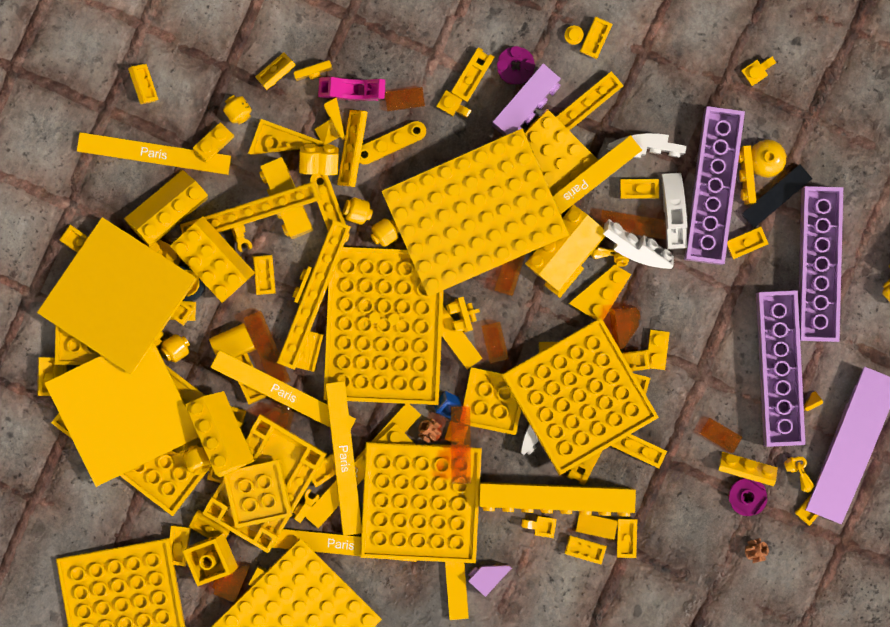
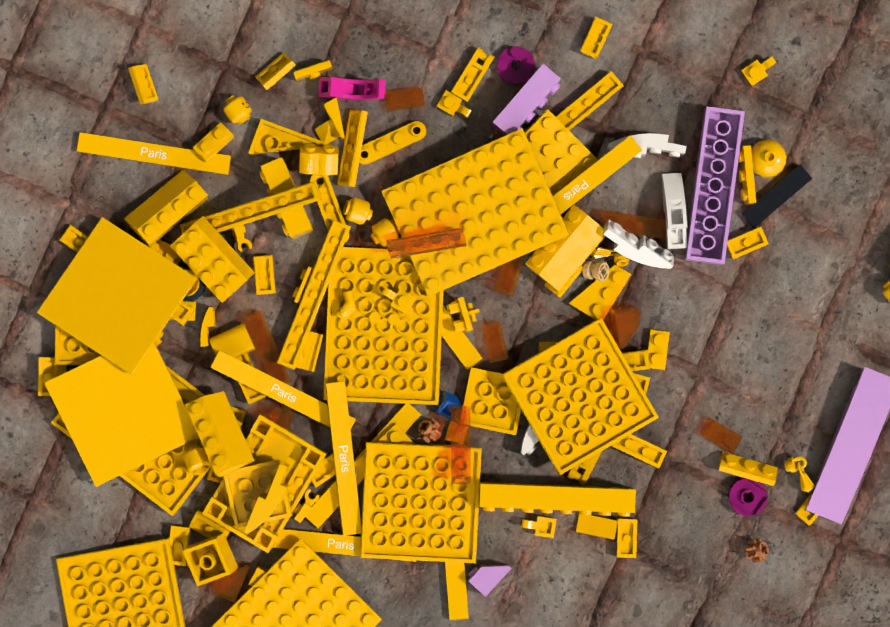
yellow head [160,334,190,363] -> none
yellow plate [564,25,584,45] -> none
yellow plate [564,535,607,565] -> none
yellow plate [620,179,659,199] -> none
lavender brick [756,290,805,447] -> none
lavender brick [798,186,843,342] -> none
yellow slope [804,391,823,411] -> none
none -> yellow slope [200,307,216,347]
none -> yellow slope [243,462,290,534]
none -> yellow arm [337,291,355,318]
none -> yellow plate [381,287,416,315]
none -> clear orange plate [386,228,467,259]
none -> tan wheel [583,260,609,281]

